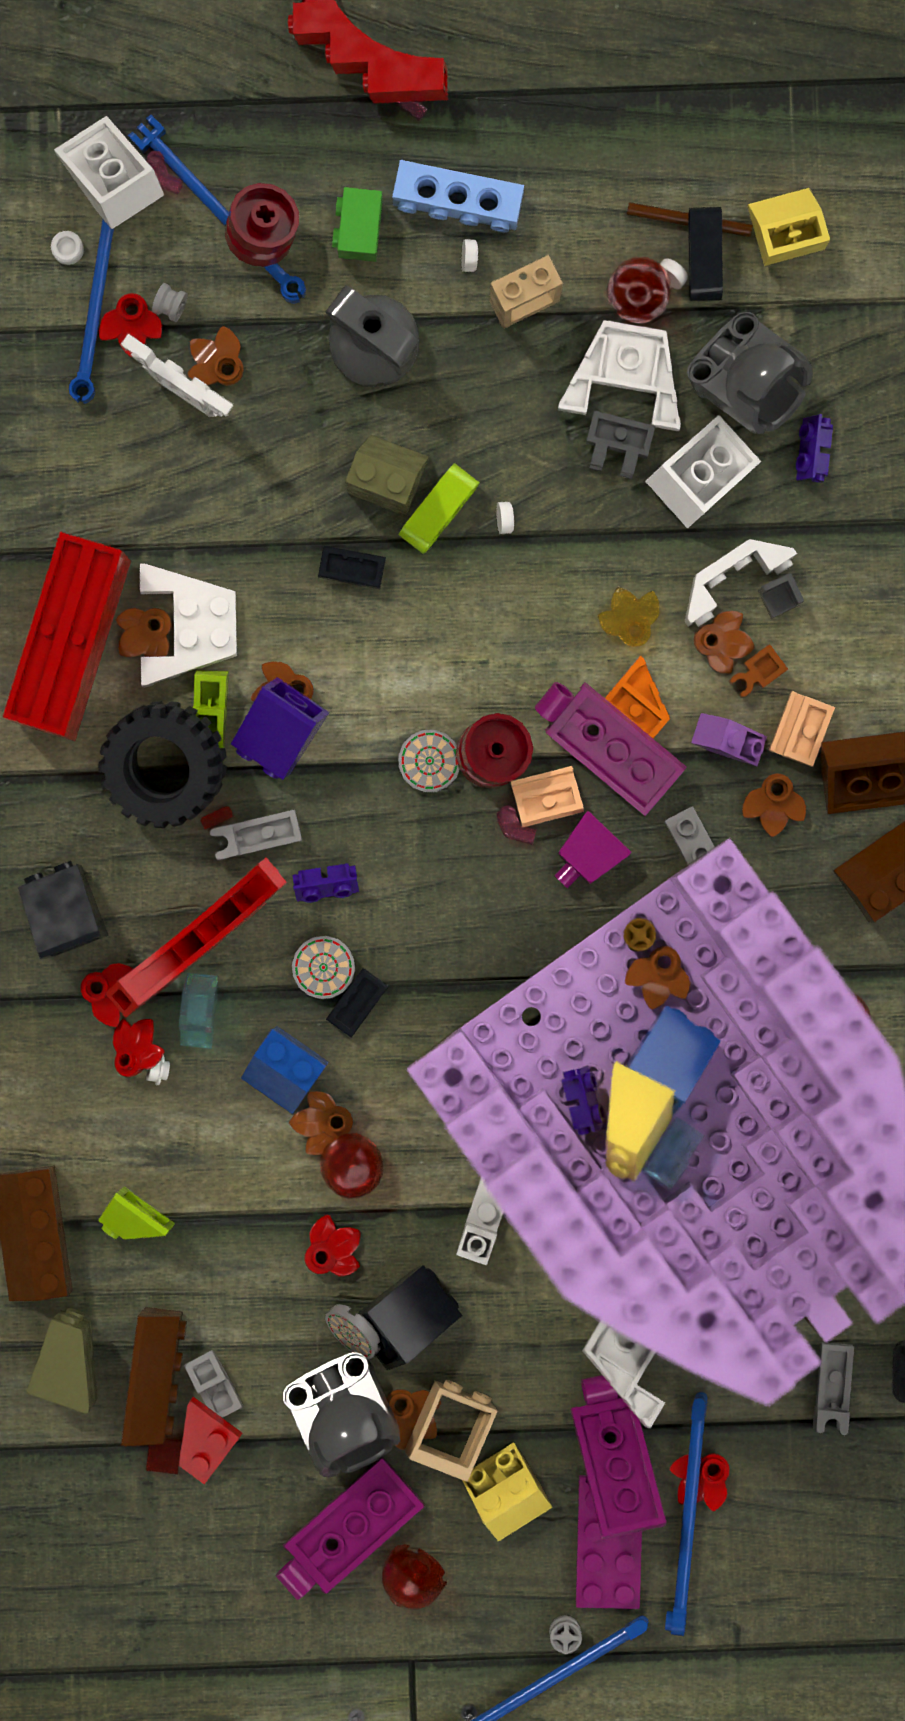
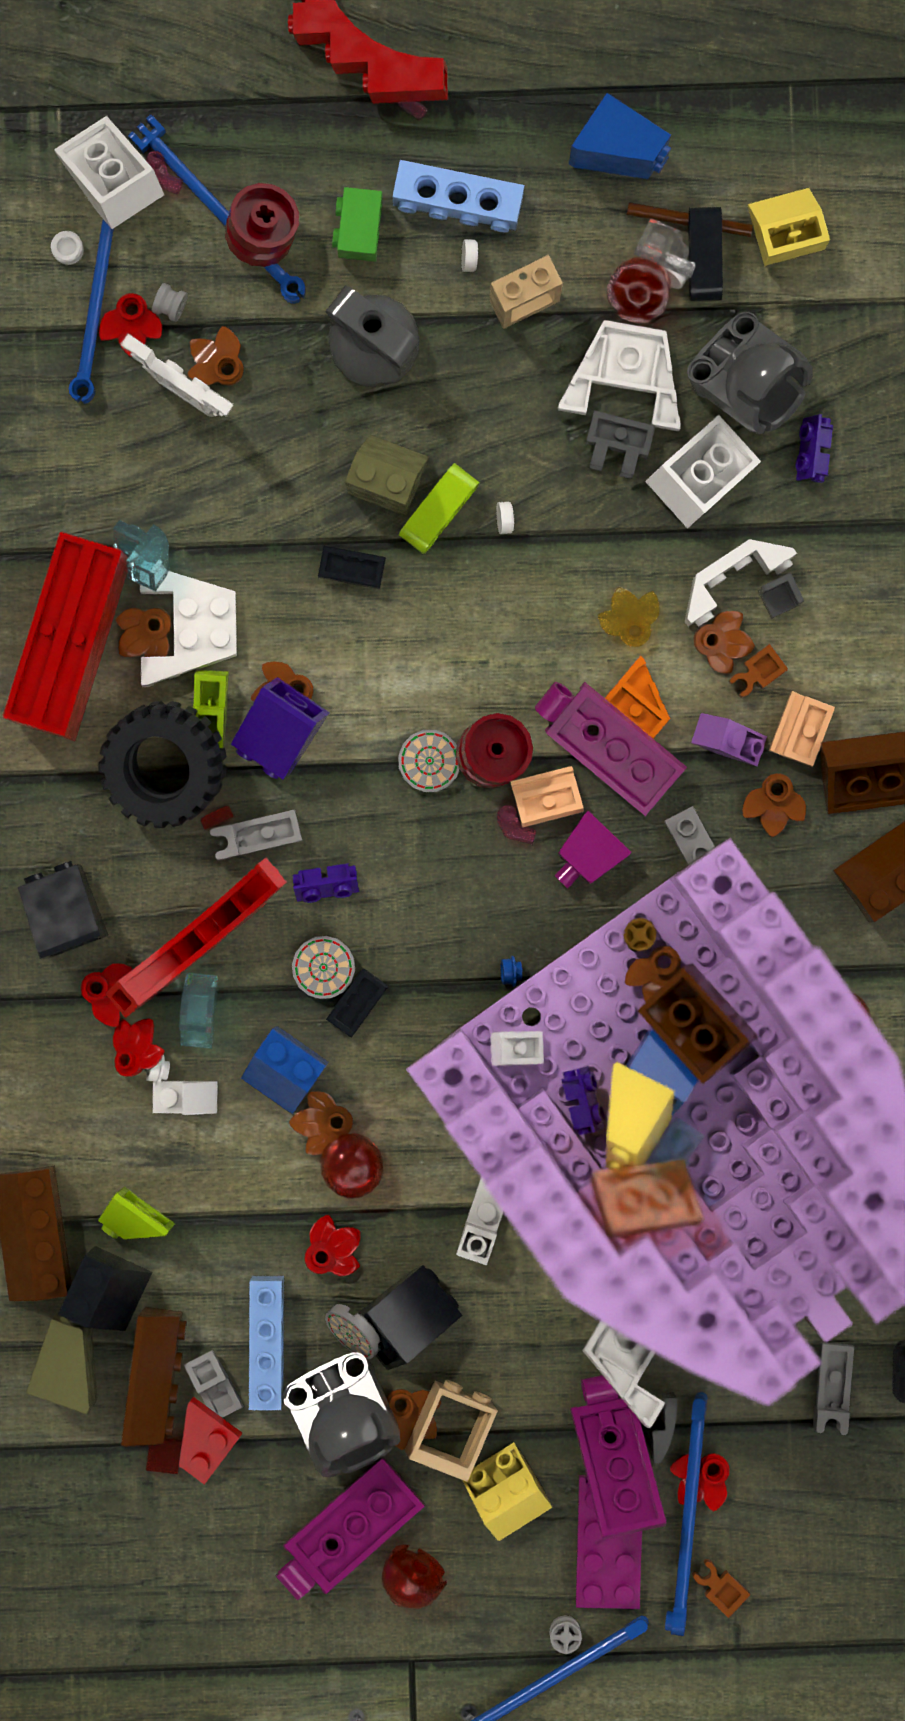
none -> black slope [58,1246,153,1331]
none -> clear light blue brick [113,520,170,592]
none -> white slope [153,1081,218,1115]
none -> light blue brick [249,1276,284,1410]
none -> white slope [491,1031,544,1066]
none -> blue plate [501,956,522,987]
none -> blue slope [569,93,672,179]
none -> clear orange plate [589,1160,704,1238]
none -> clear wing [634,218,696,278]
none -> reddish brown slope [637,963,759,1084]
none -> dark grey slope [650,1392,677,1463]
none -> dark orange plate [692,1559,750,1618]

